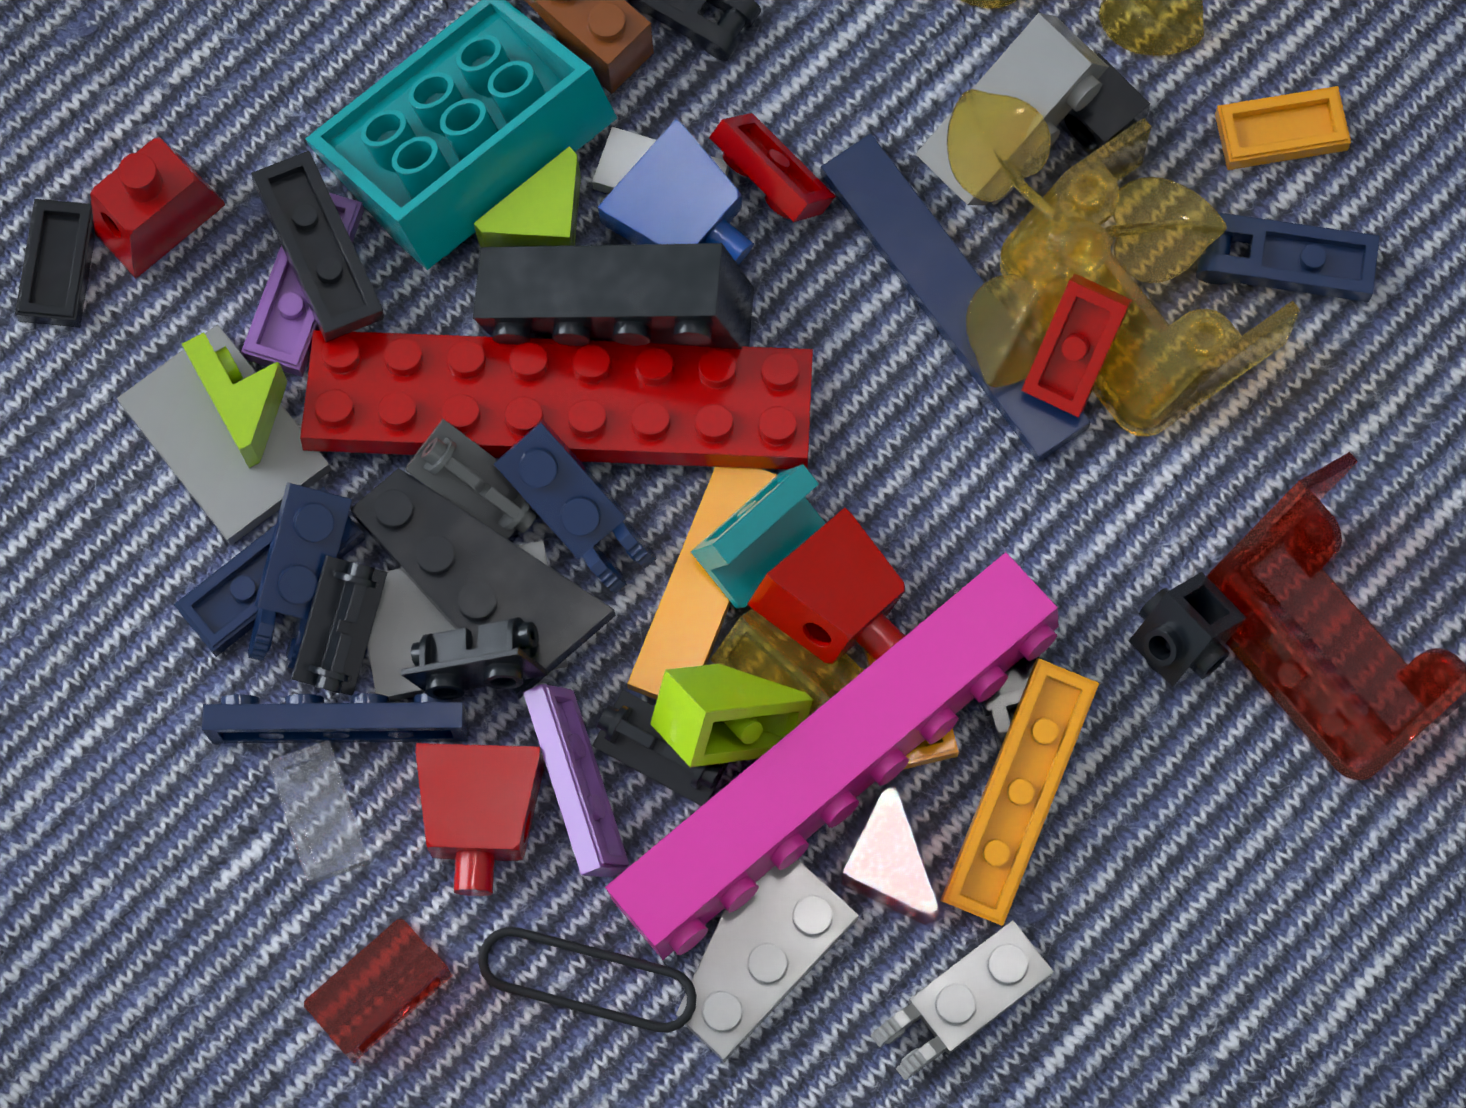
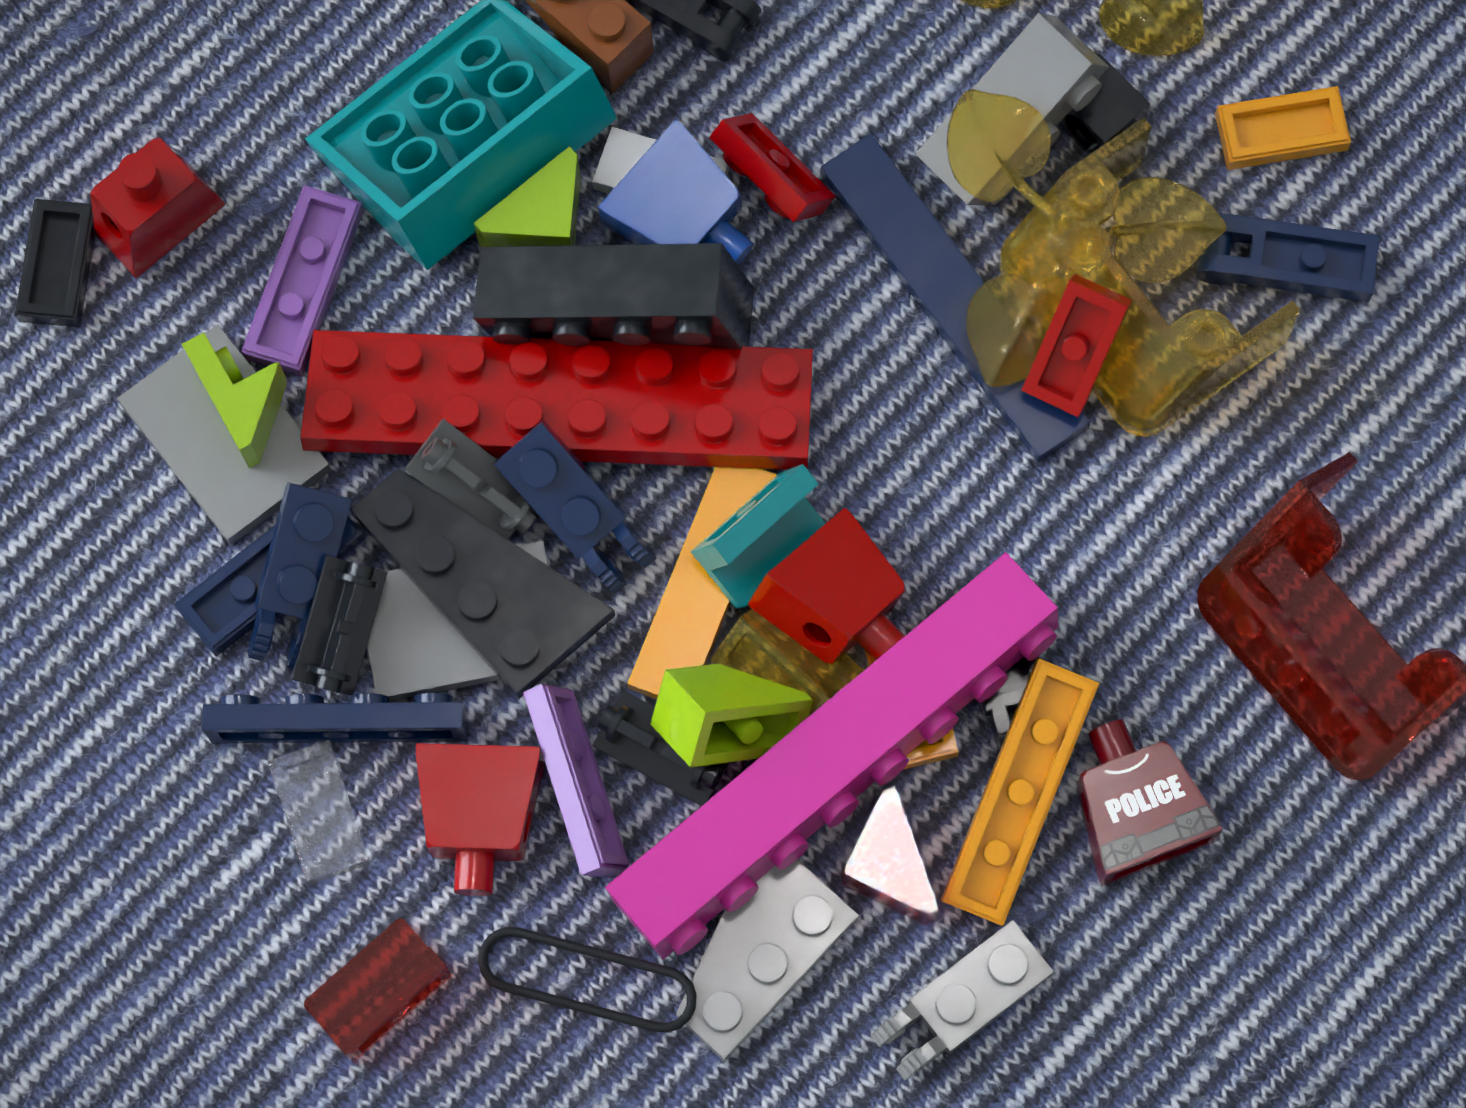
black plate [251,151,384,342] -> none
black hinge [401,617,547,700] -> none
black brick [1129,572,1247,687] -> none
none -> torso [1077,719,1223,887]

